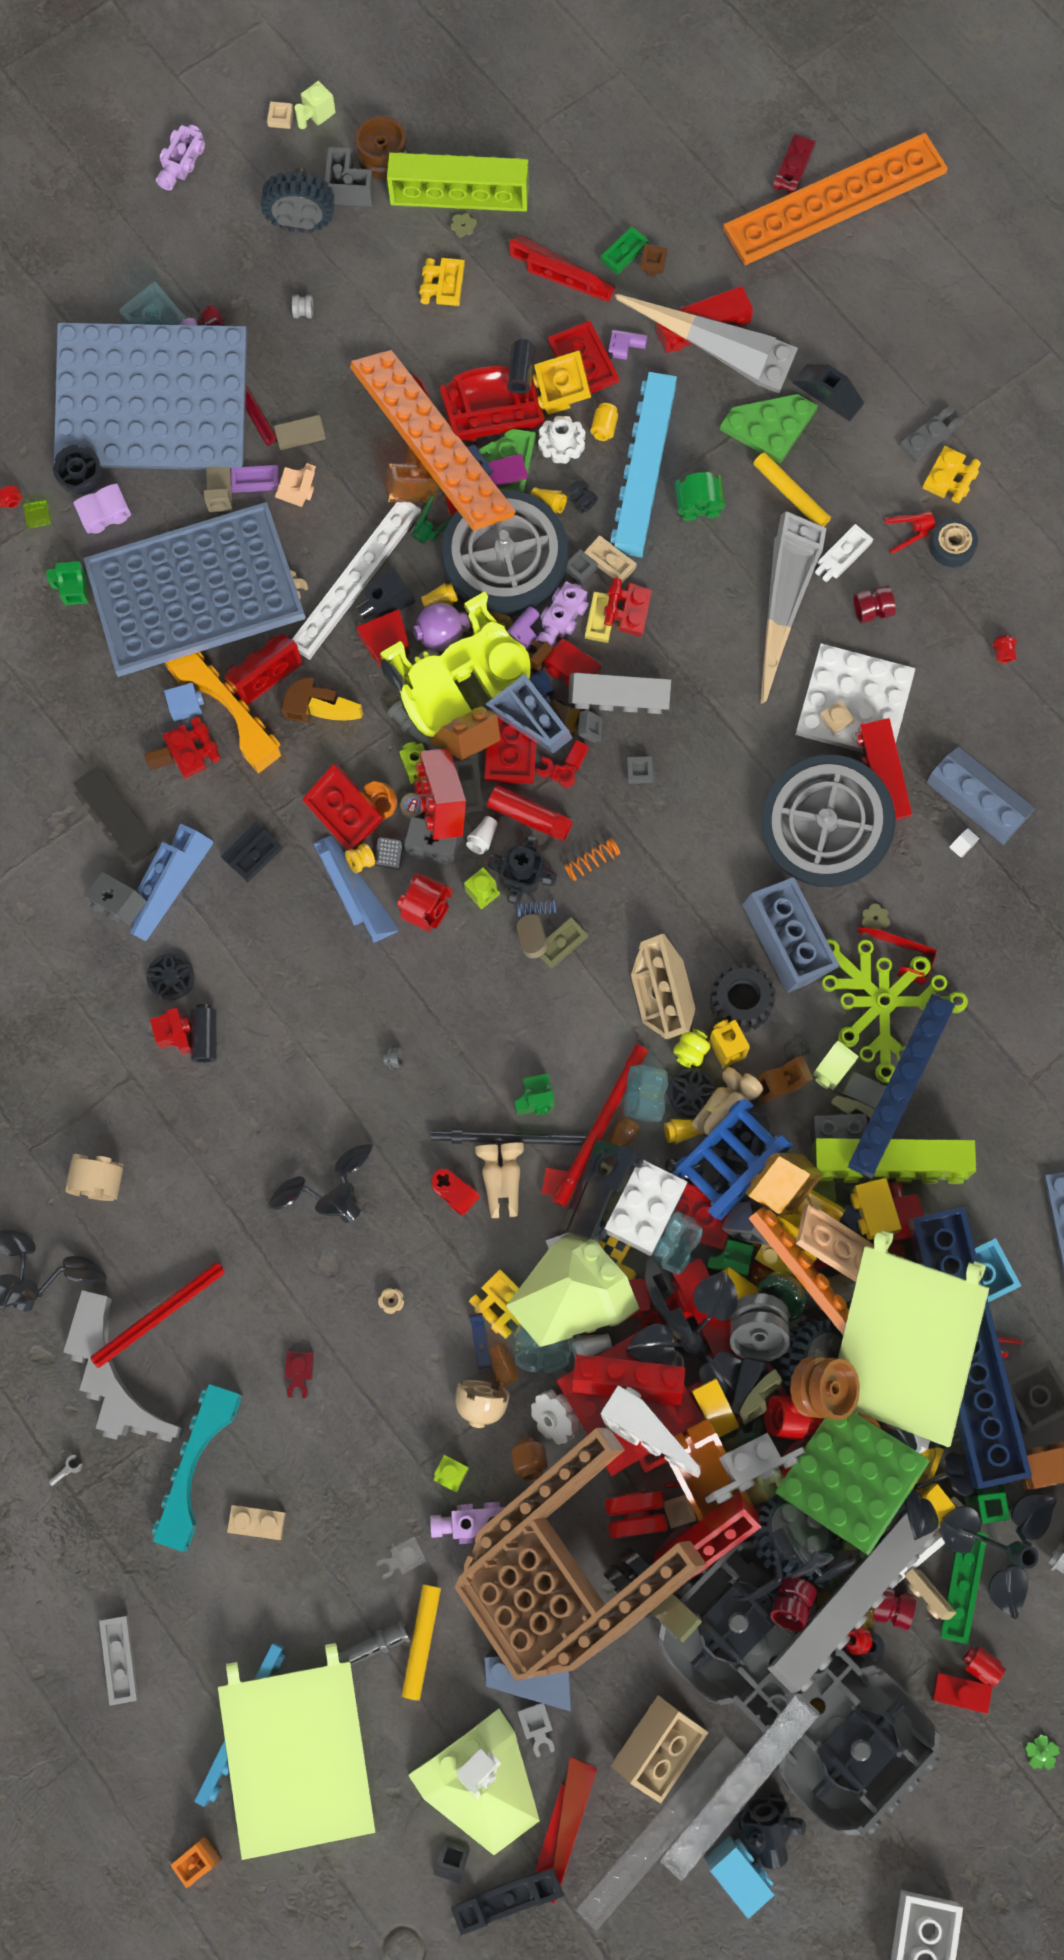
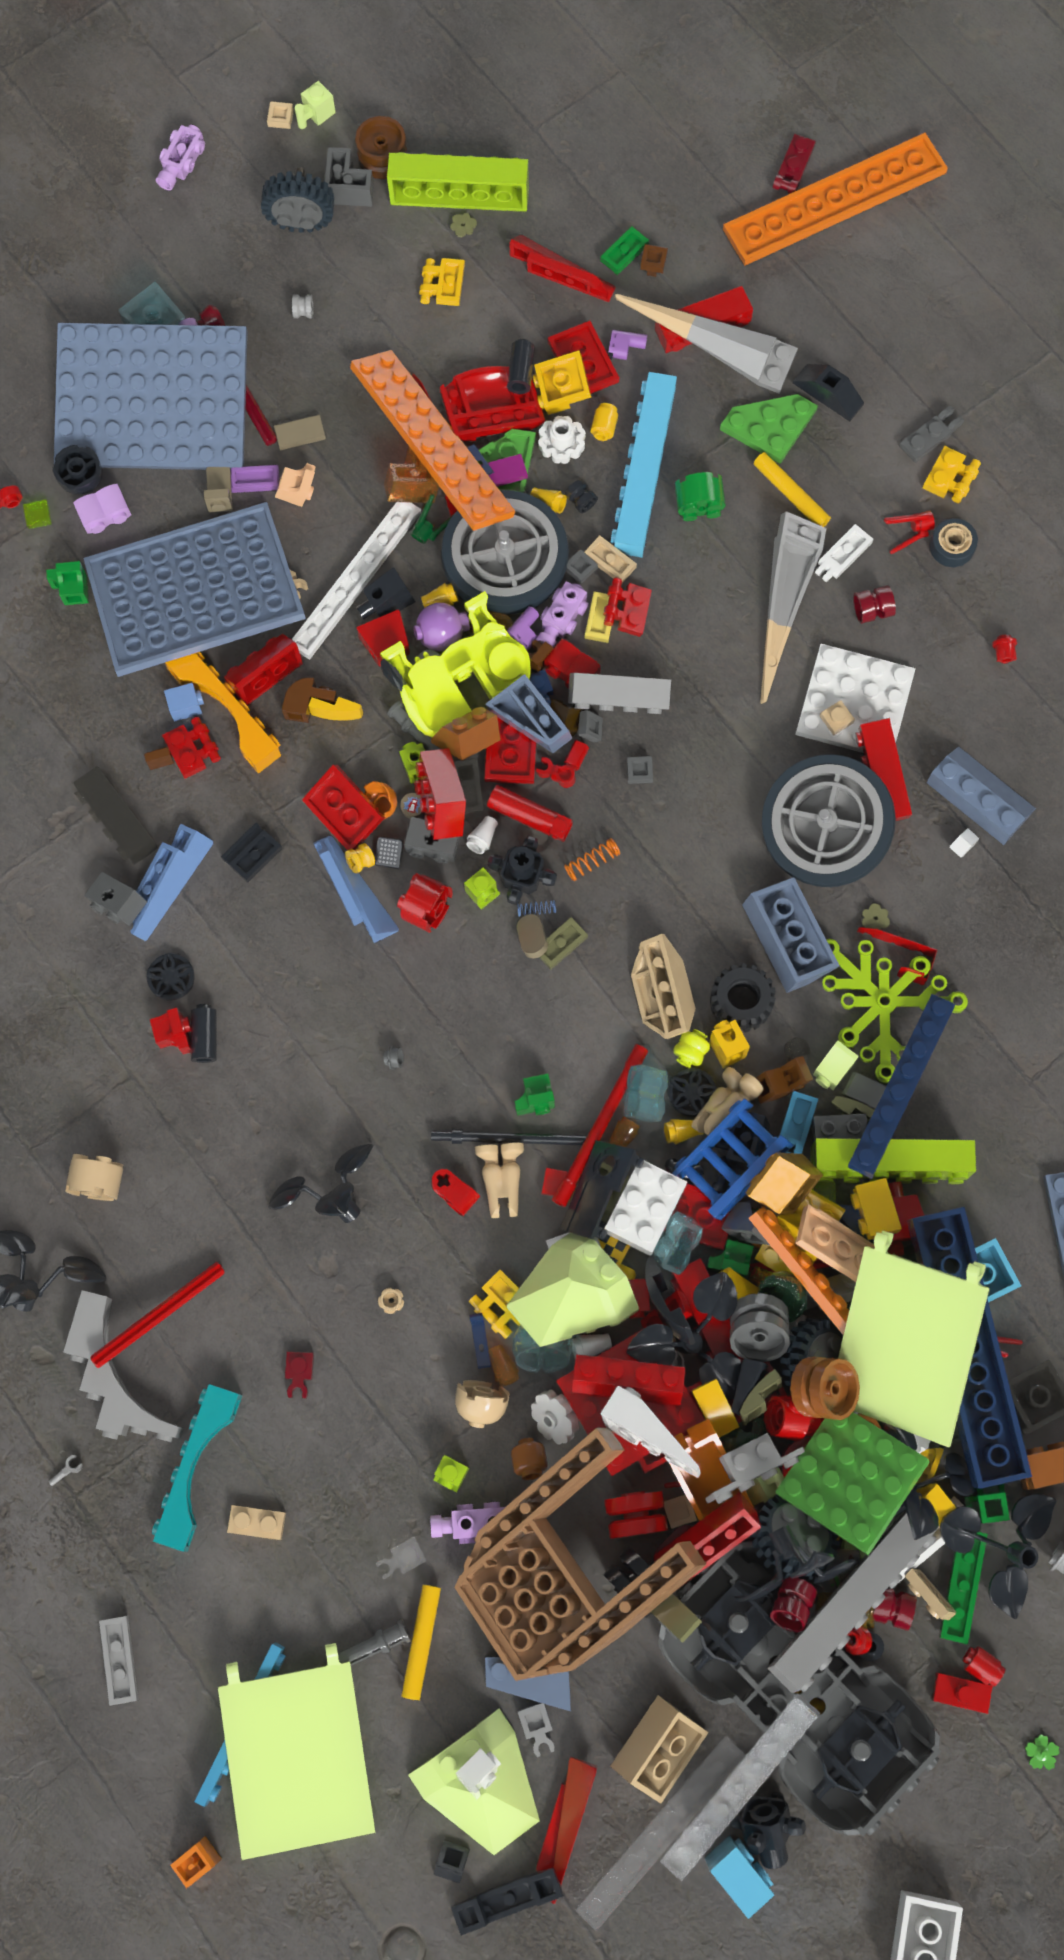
none -> dark azure plate [779,1091,818,1154]

